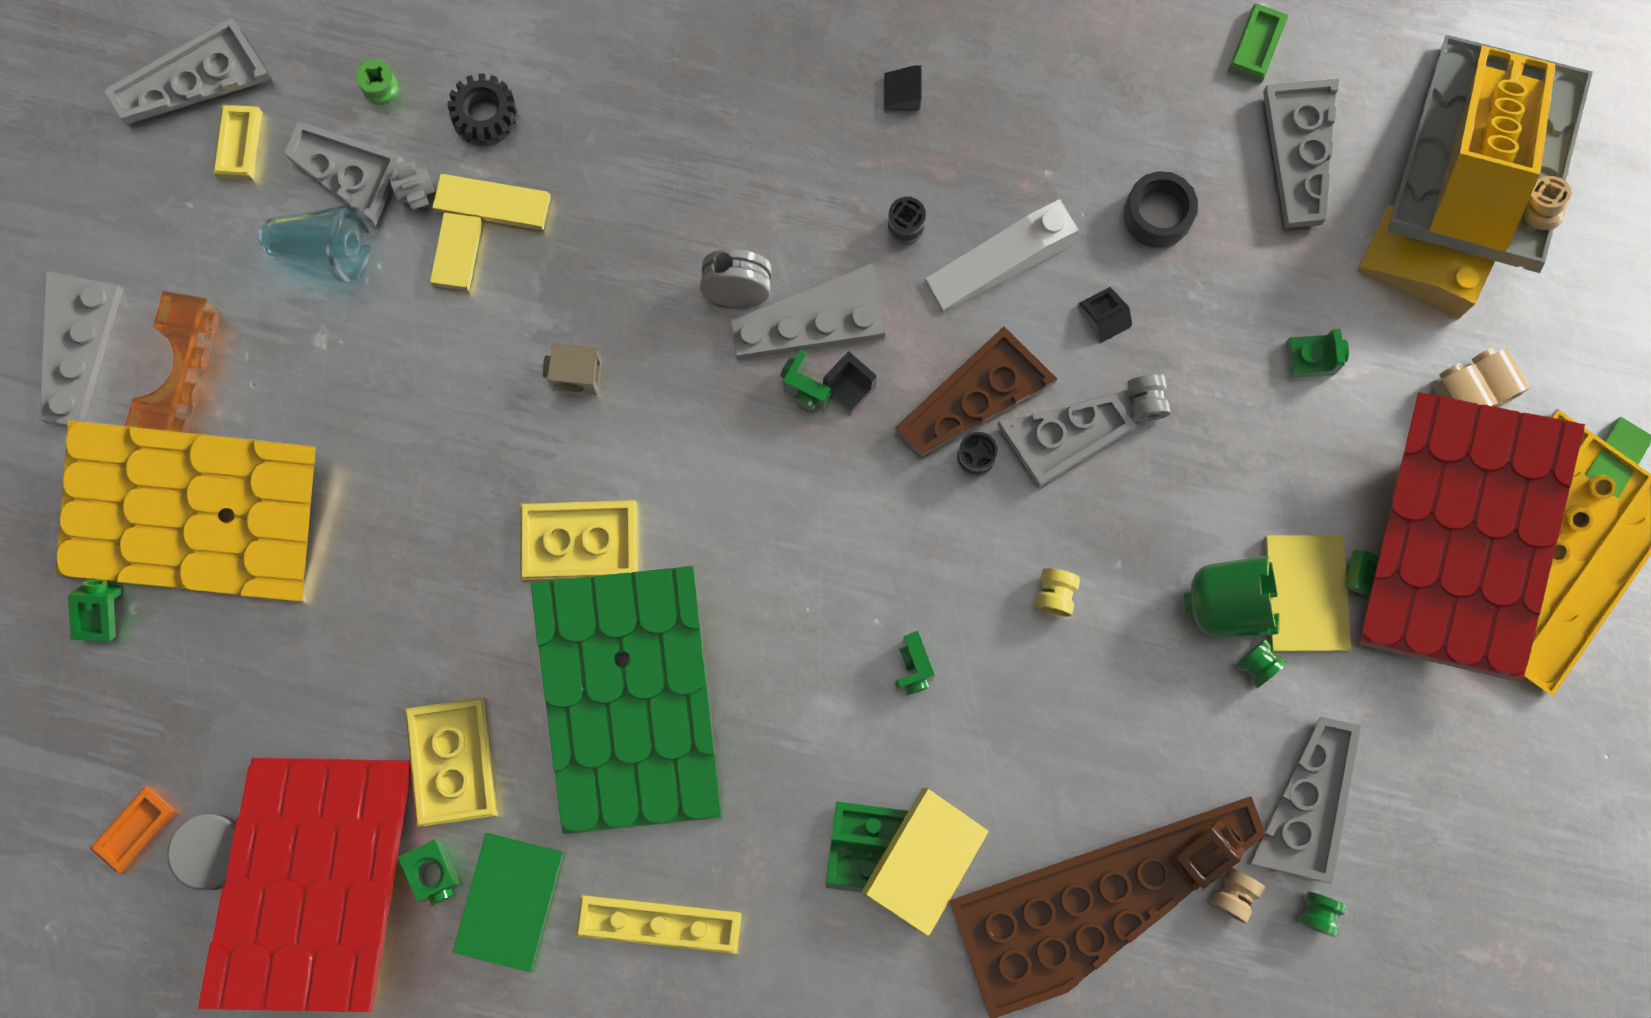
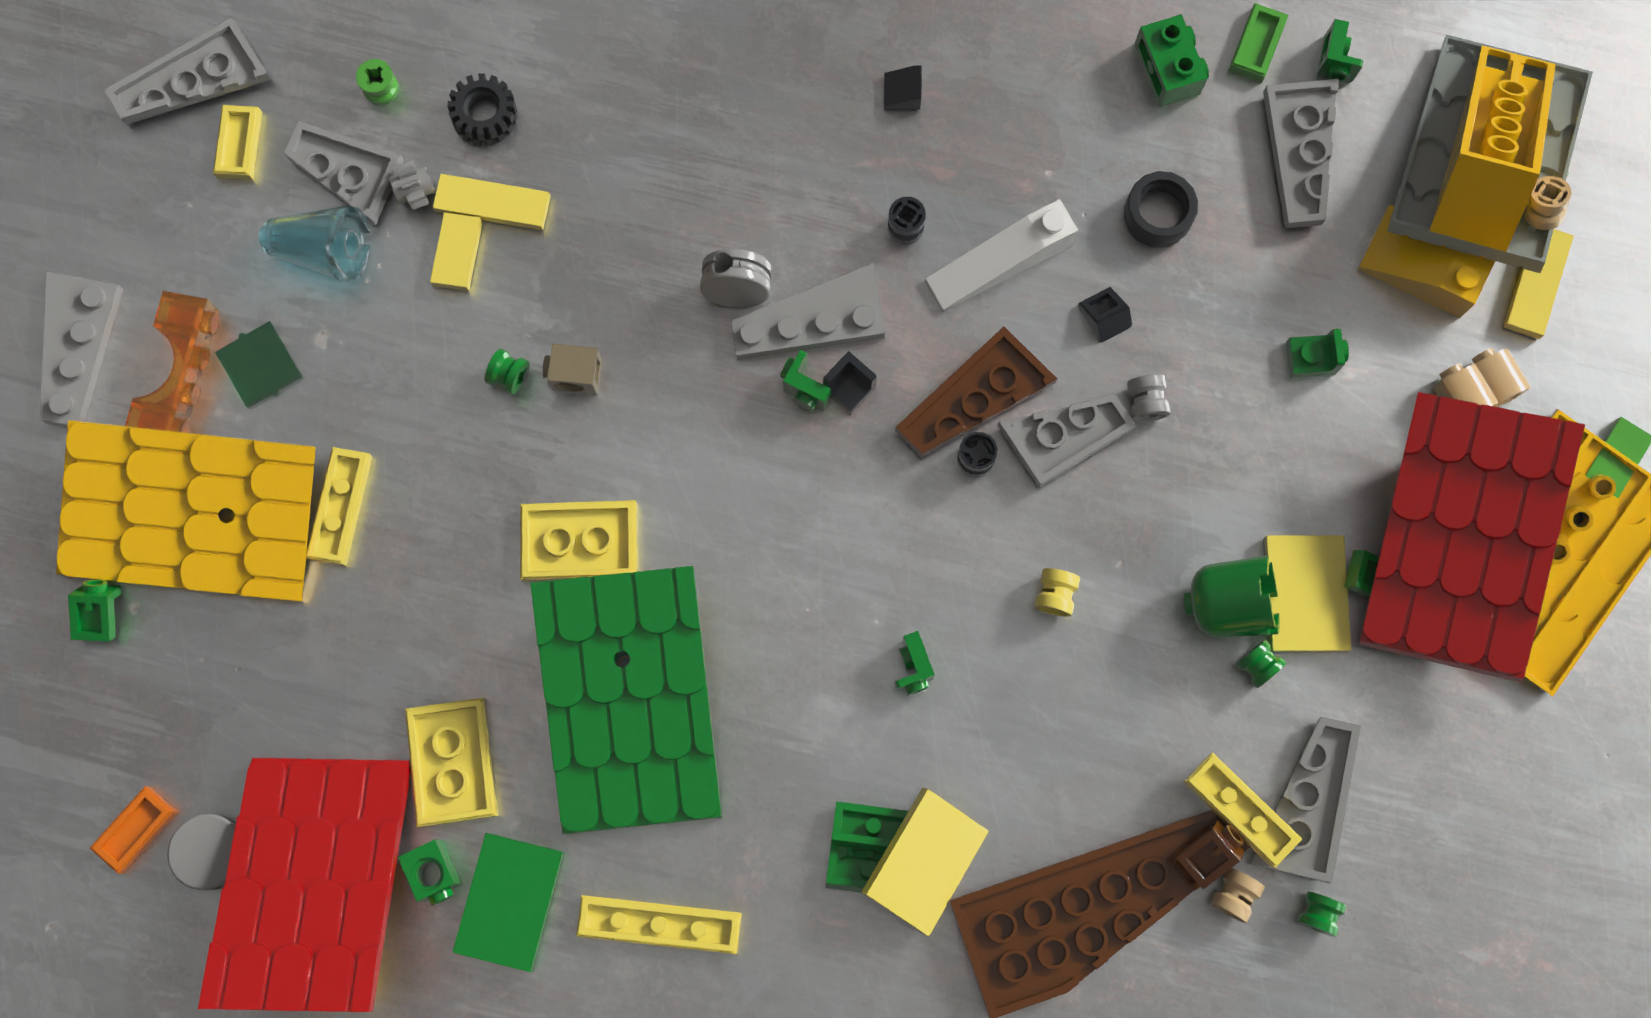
none -> clear green piece [215,321,303,408]
none -> light yellow tile [306,447,373,567]
none -> green wheel [484,349,530,395]
none -> green brick [1134,14,1209,107]
none -> light yellow tile [1183,753,1302,868]
none -> green bracket [1317,19,1363,83]
none -> light yellow tile [1503,229,1574,340]

